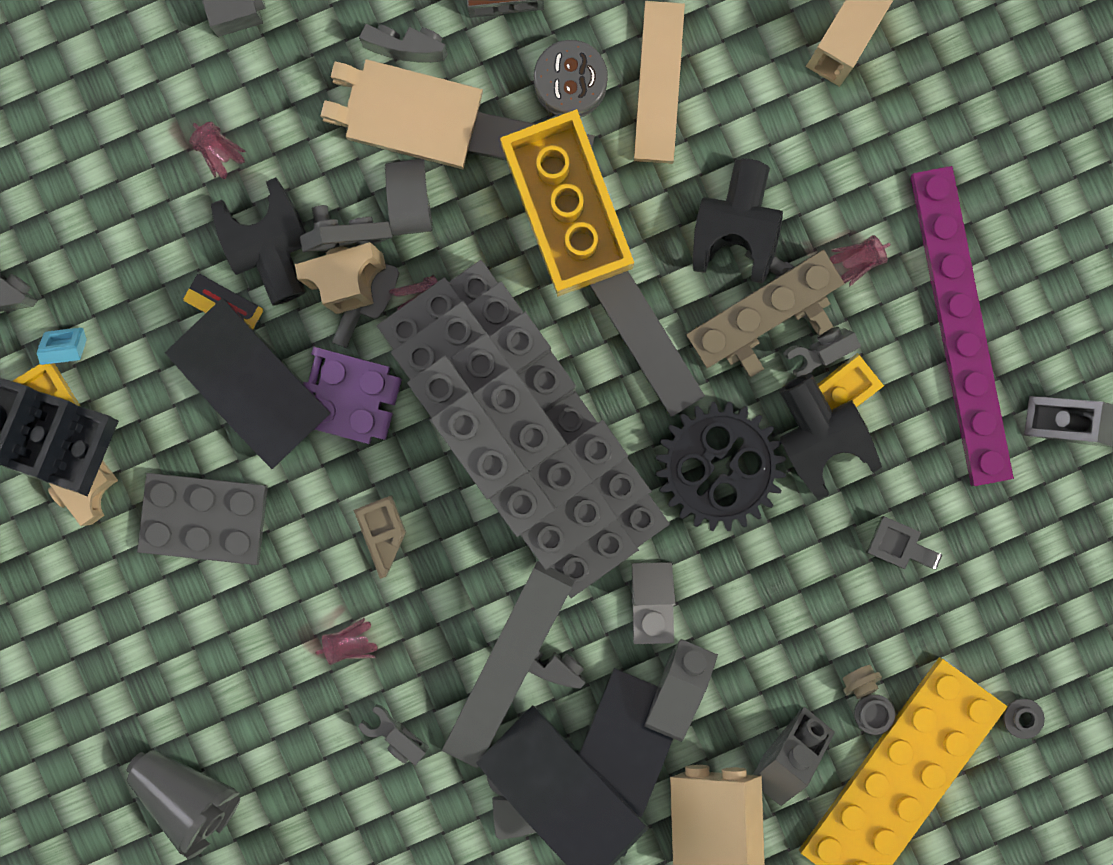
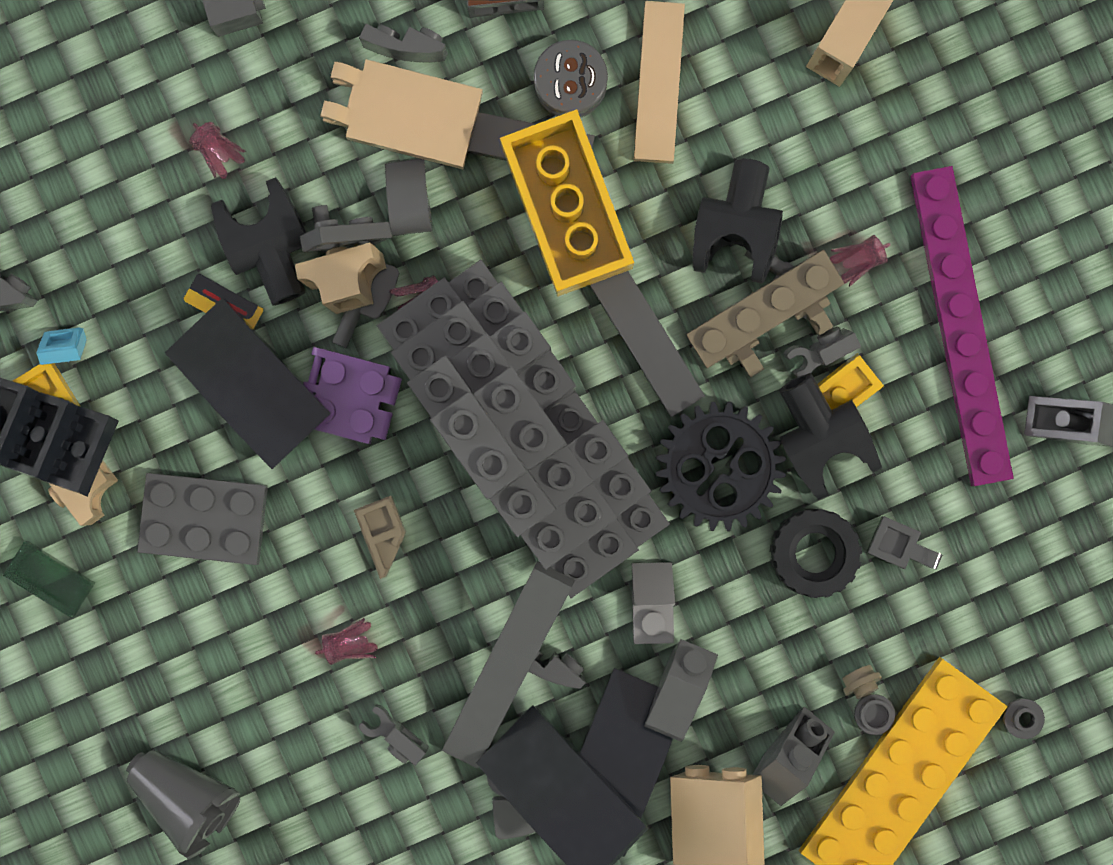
none -> clear green tile [3,541,95,618]
none -> black tyre [769,509,862,598]

